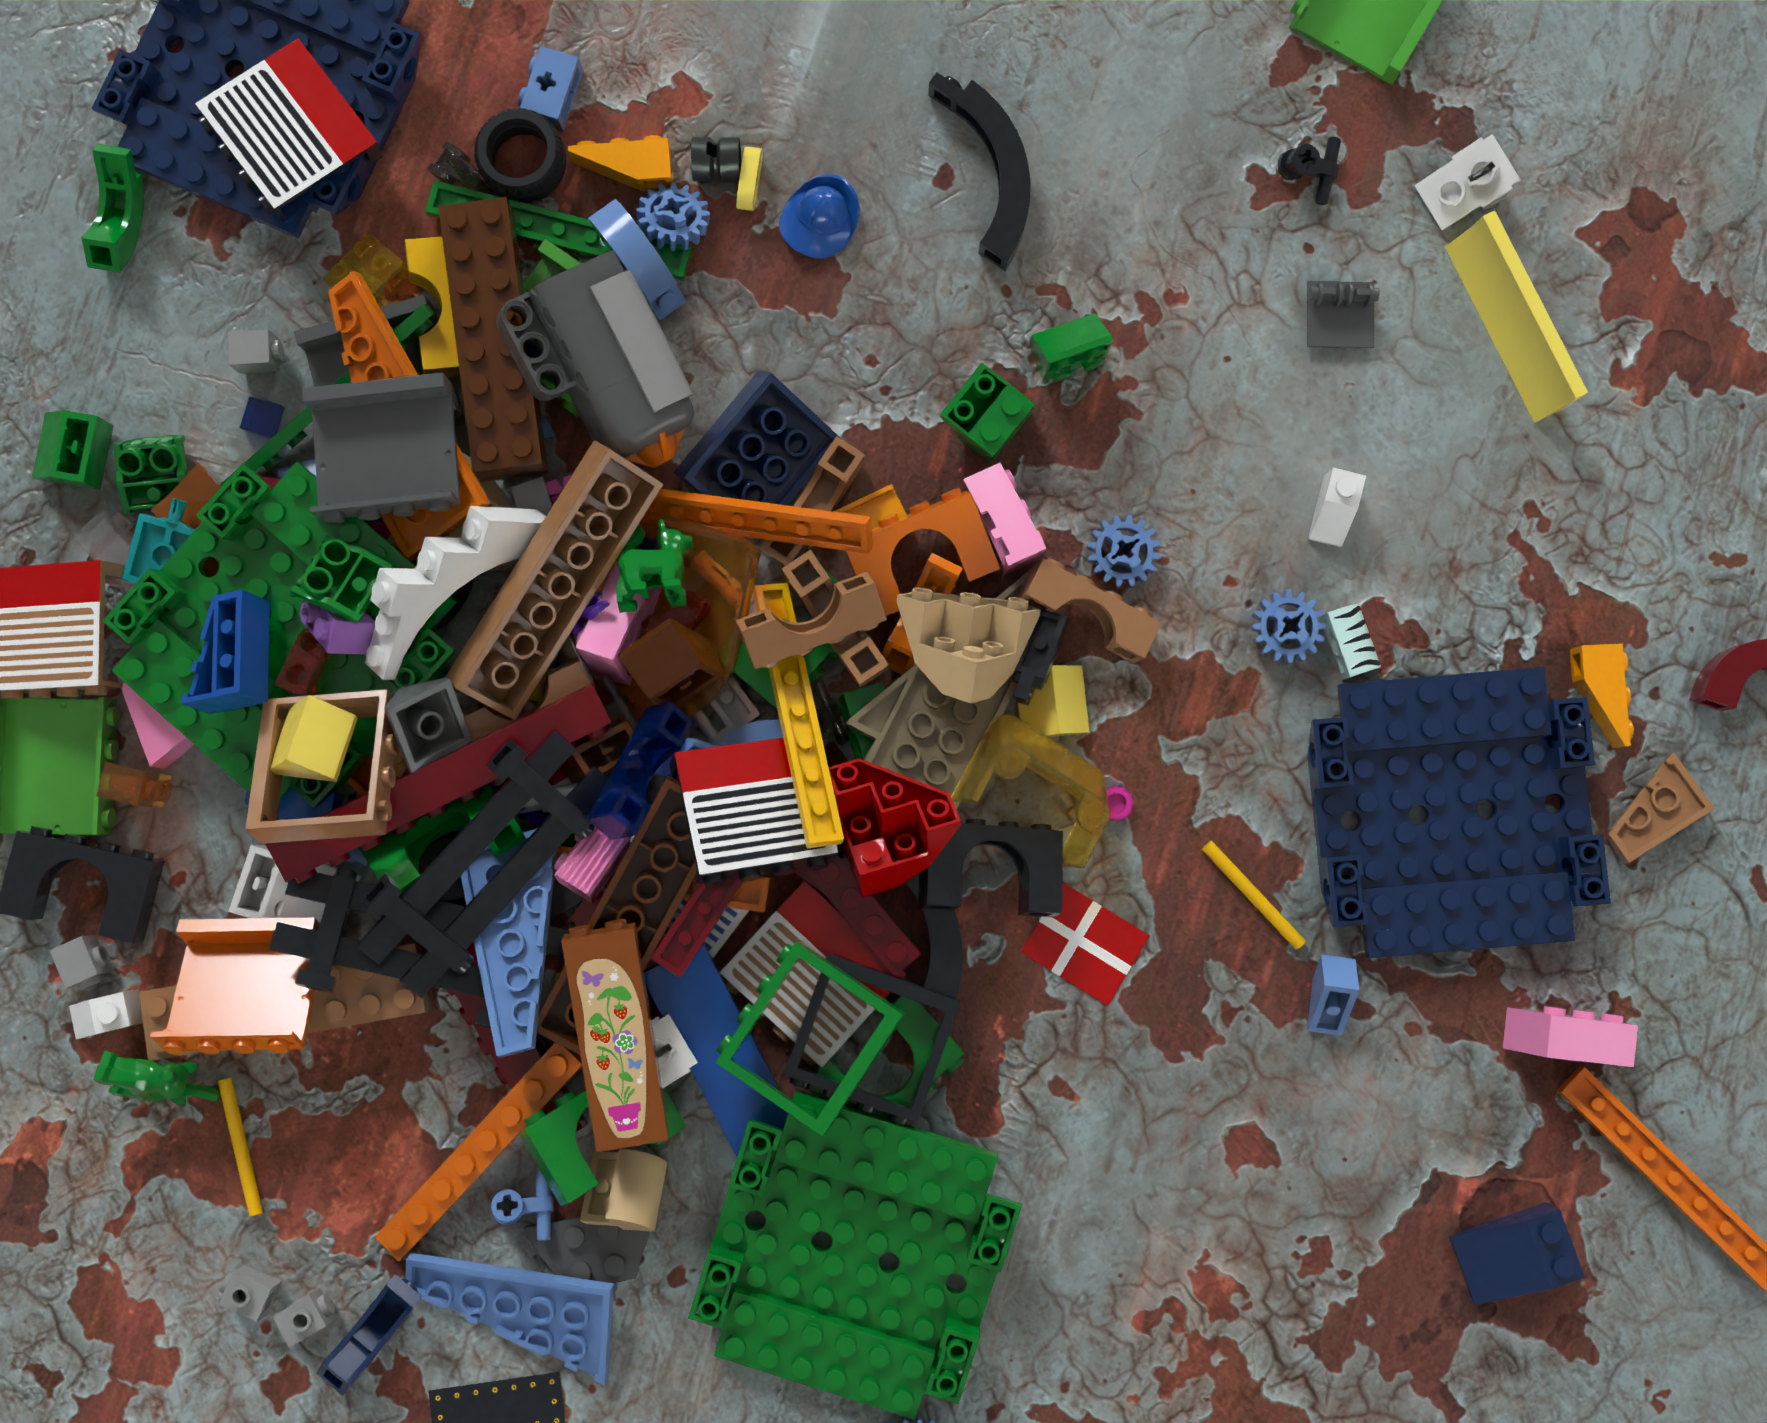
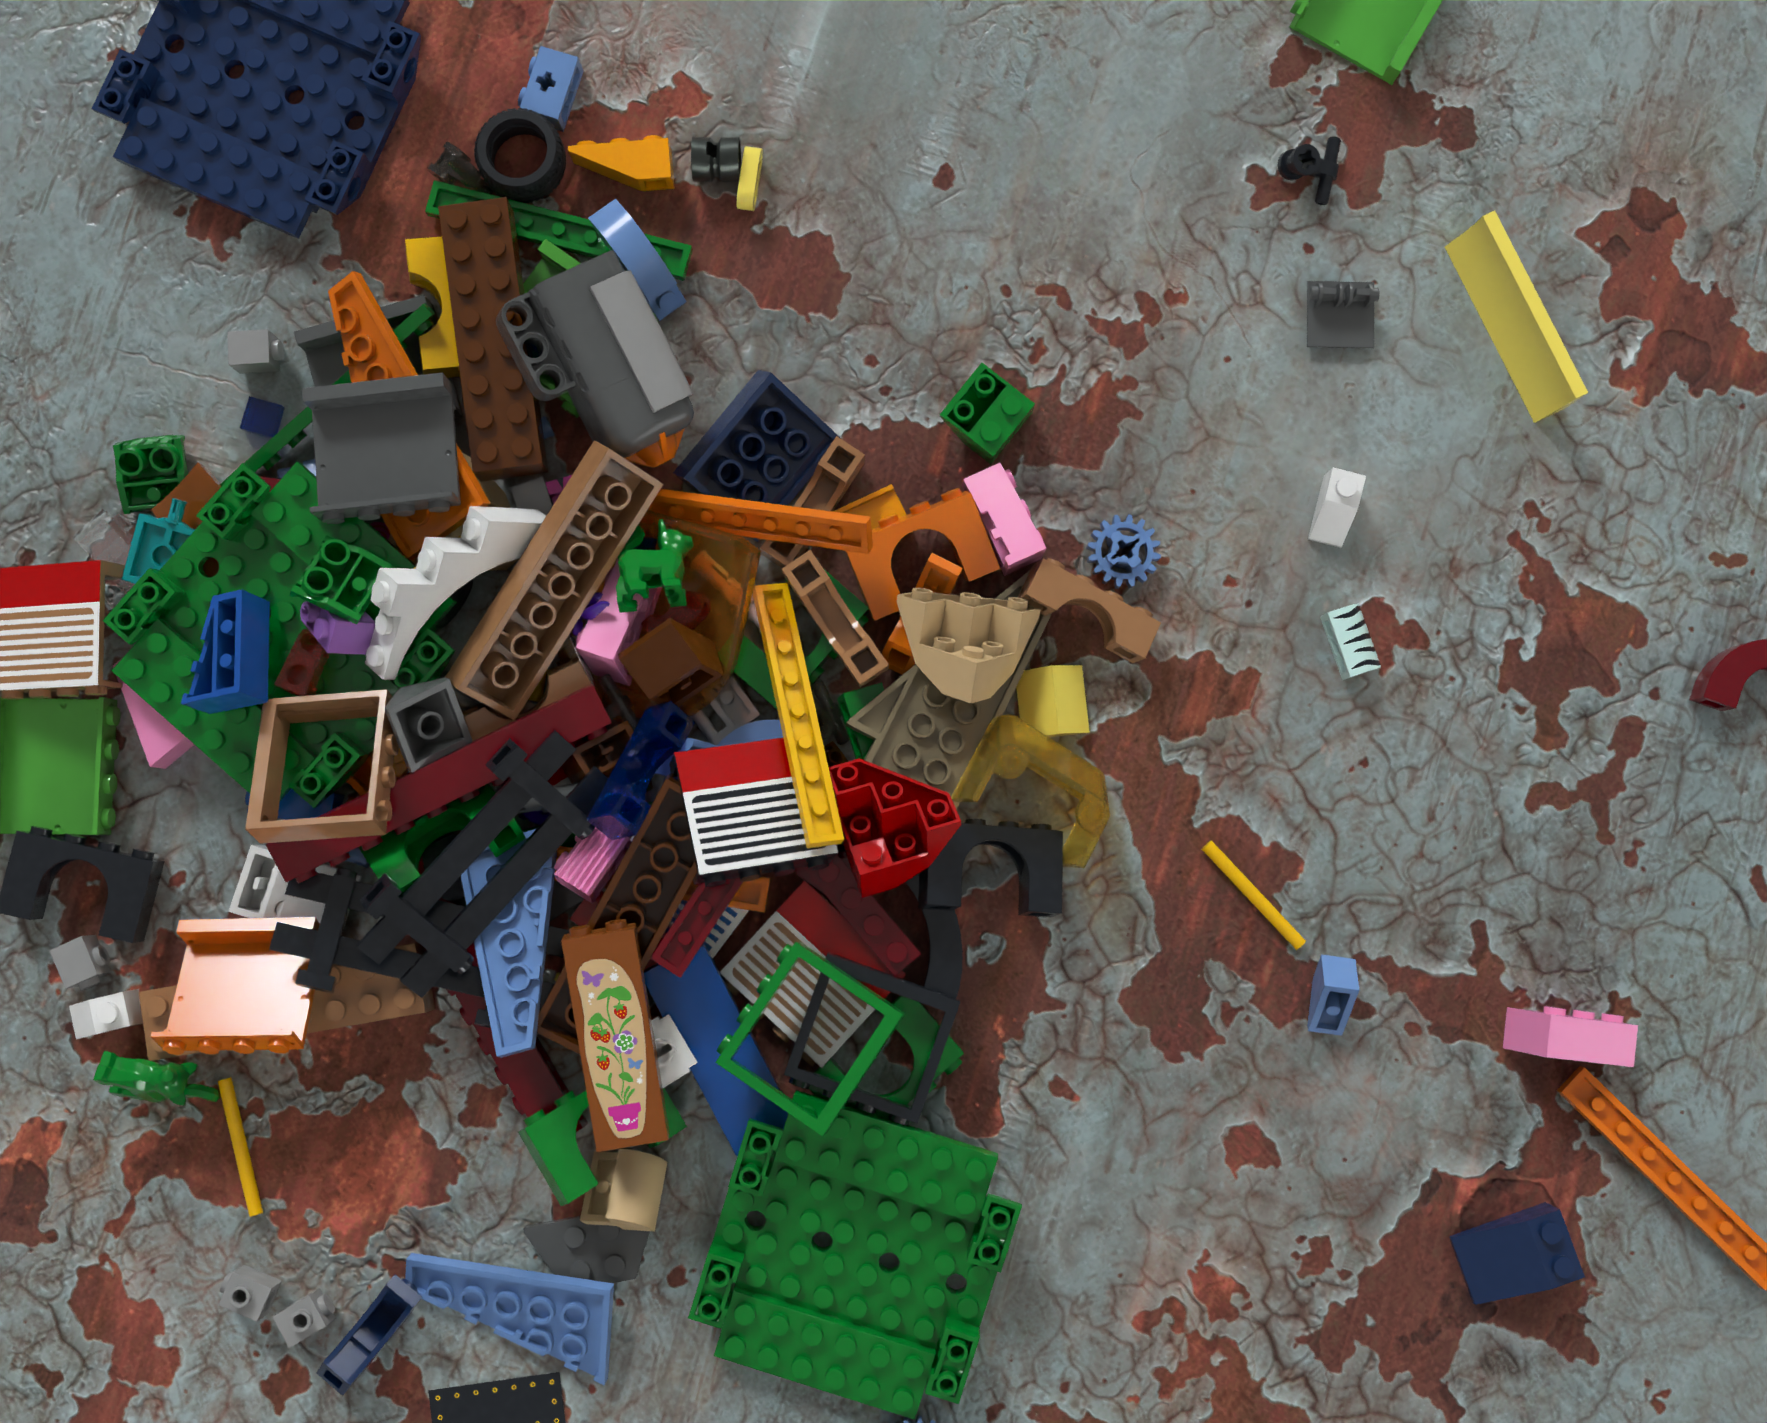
green slope [32,410,114,490] -> none
green arch [81,144,144,273] -> none
clear orange brick [96,762,172,808] -> none
panel [195,38,383,222] -> none
light yellow slope [270,695,358,782] -> none
clear yellow hinge [323,232,408,304] -> none
orange plate [375,1042,582,1262] -> none
medium blue piece [491,1170,554,1242] -> none
medium blue gear [637,182,710,251] -> none
medium nougat arch [736,572,887,669] -> none
blue hat [779,174,860,258] -> none
black arch [928,72,1030,271] -> none
black hinge [1012,607,1069,706] -> none
red sticker [1021,882,1150,1006] -> none
green slope [1029,313,1113,382] -> none
dark pink tile [1098,786,1133,821] -> none
medium blue gear [1250,589,1327,664] -> none
dark blue slope [1307,667,1611,958] -> none
white piece [1414,134,1521,231] -> none
light orange slope [1569,643,1634,748] -> none
medium nougat wing [1605,752,1715,865] -> none

